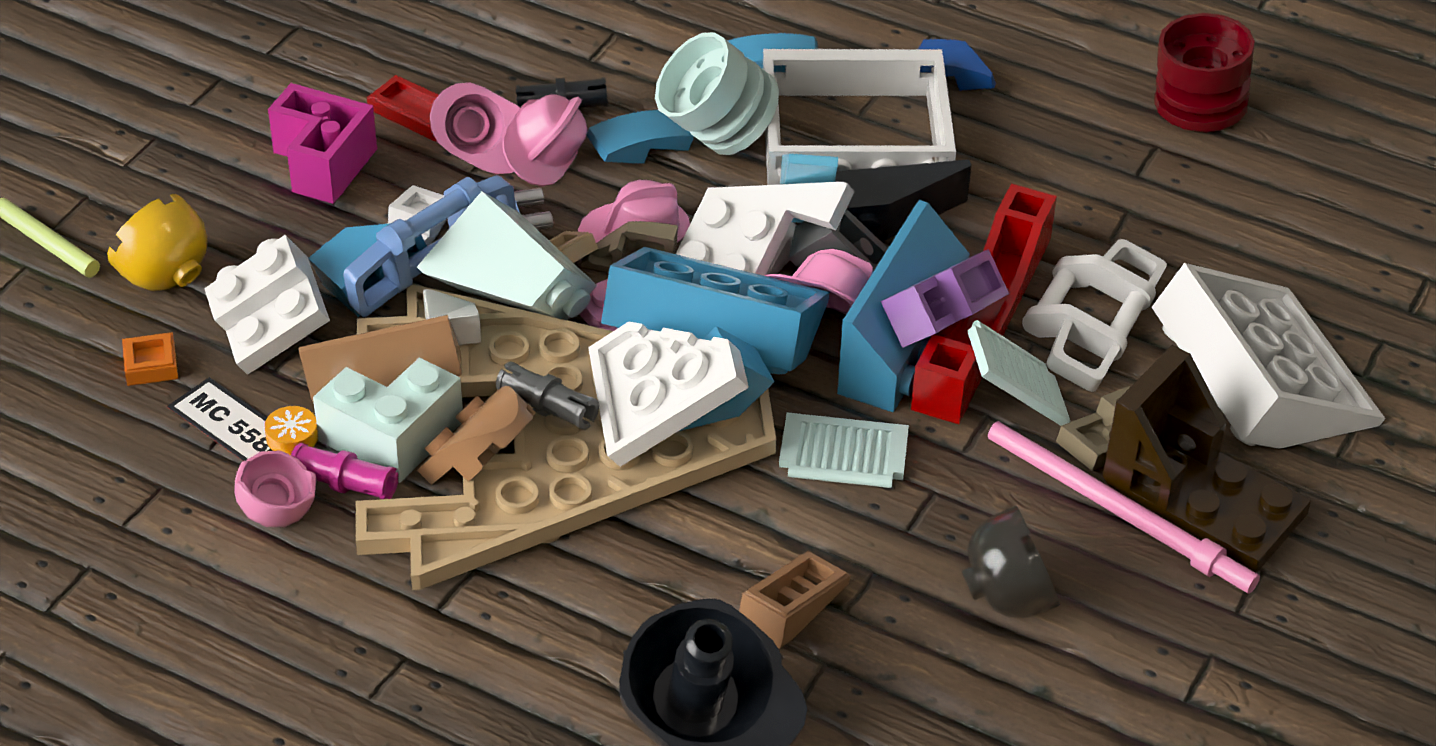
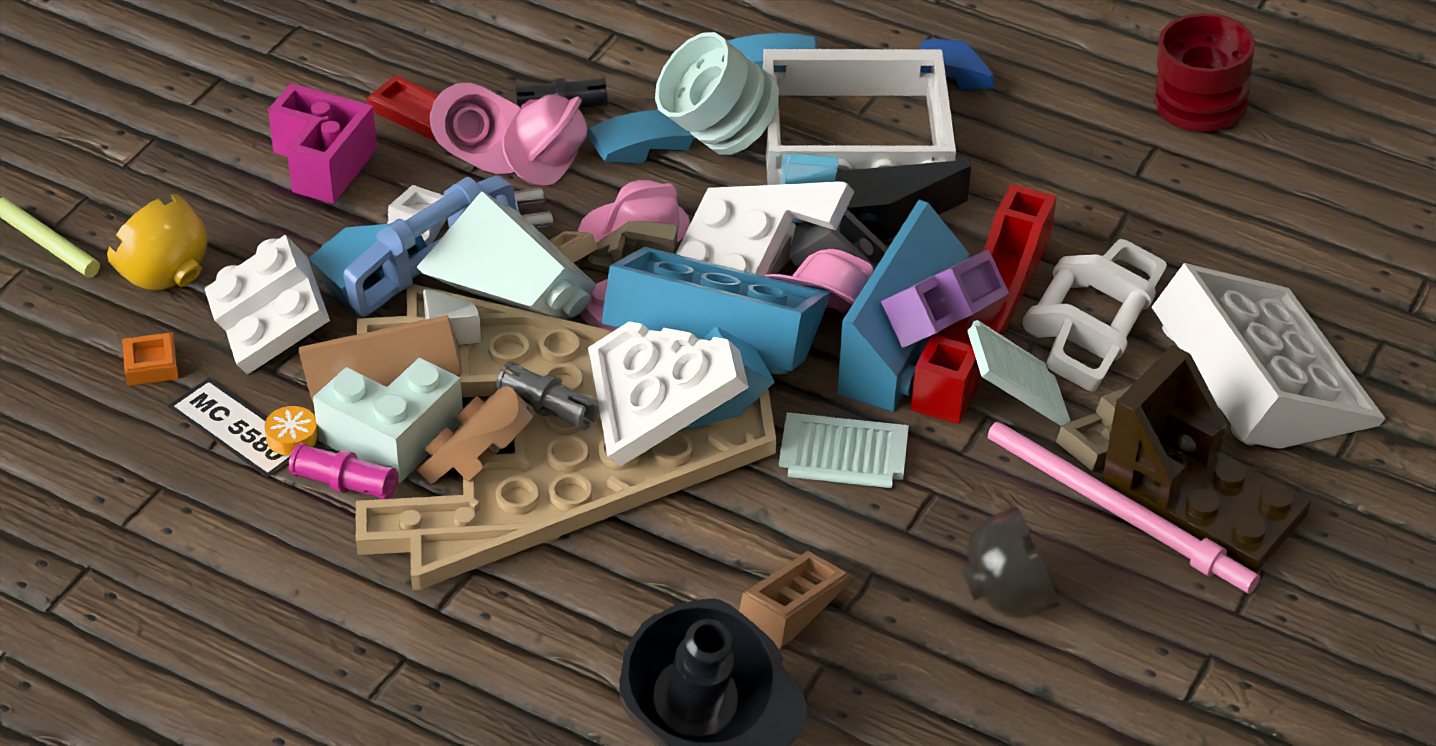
bright pink hair [234,450,316,527] -> none

